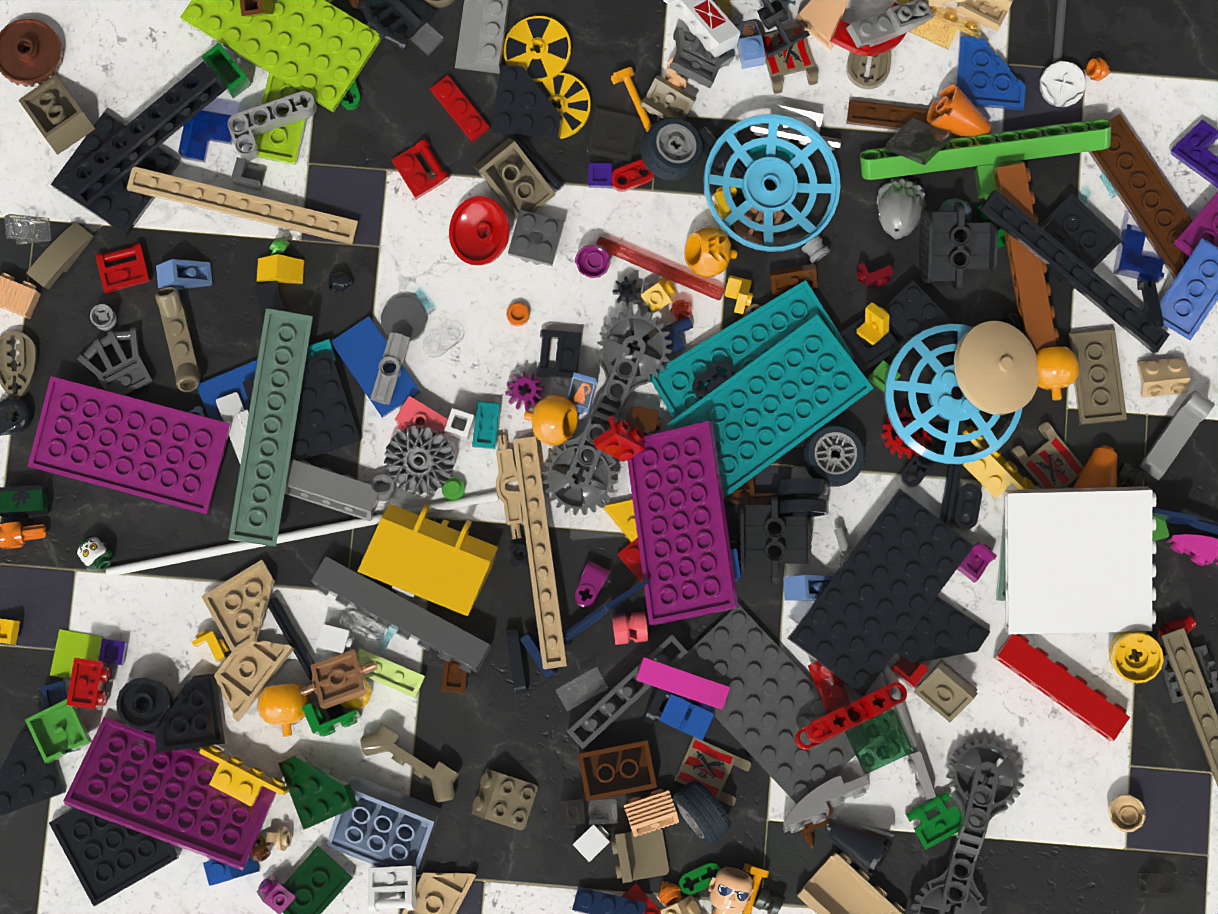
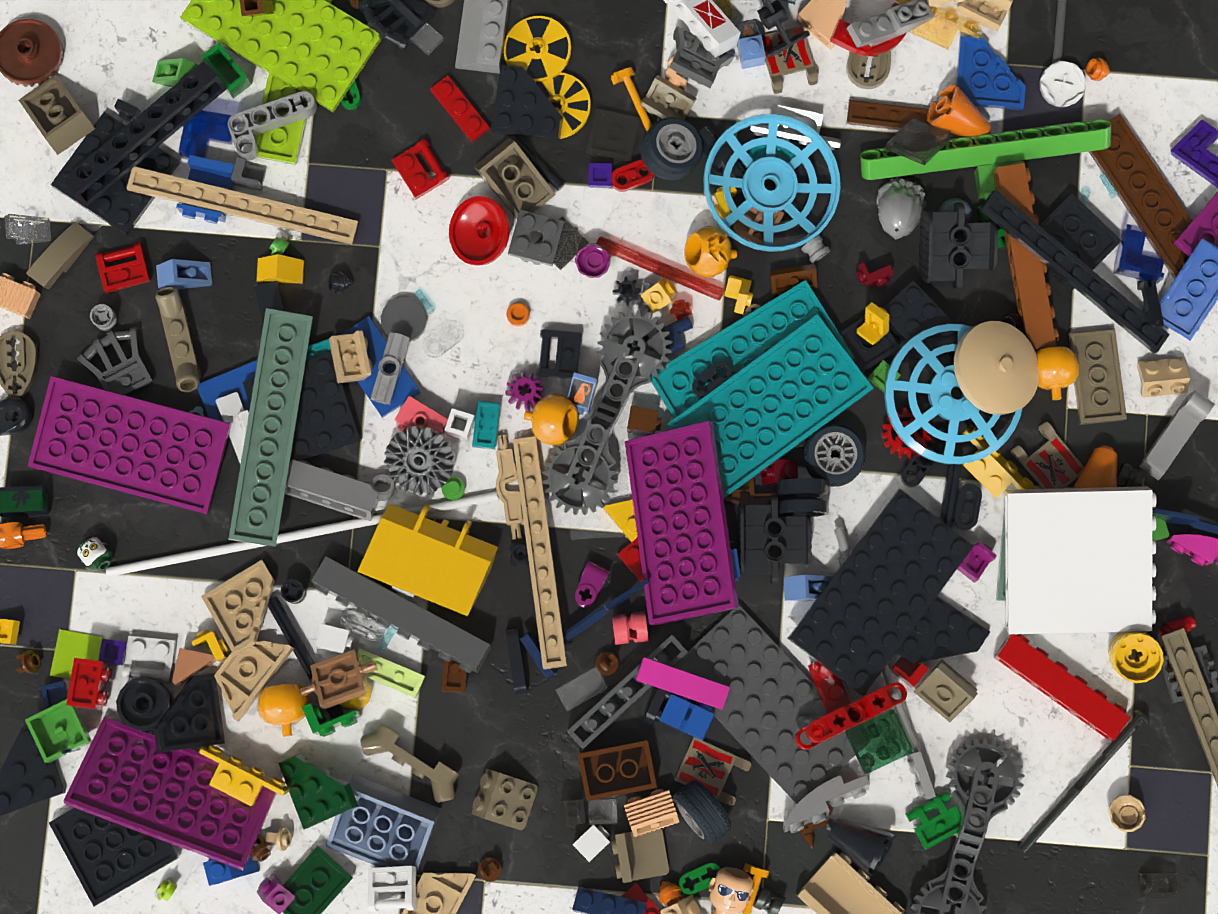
red bracket [593,415,645,462] -> none
none -> reddish brown plate [15,650,40,673]
none -> black plate [114,99,141,122]
none -> white plate [122,636,177,683]
none -> bright green slope [152,58,198,87]
none -> lime plate [156,877,177,901]
none -> nougat slope [172,648,216,686]
none -> blue panel [176,155,235,224]
none -> black wheel [281,579,307,604]
none -> tan bracket [329,330,372,383]
none -> reddish brown plate [478,857,502,882]
none -> clear smoke piece [534,216,589,271]
none -> reddish brown plate [595,652,619,676]
none -> dark red bracket [760,459,798,485]
none -> pearl dark grey bar [1018,709,1150,853]

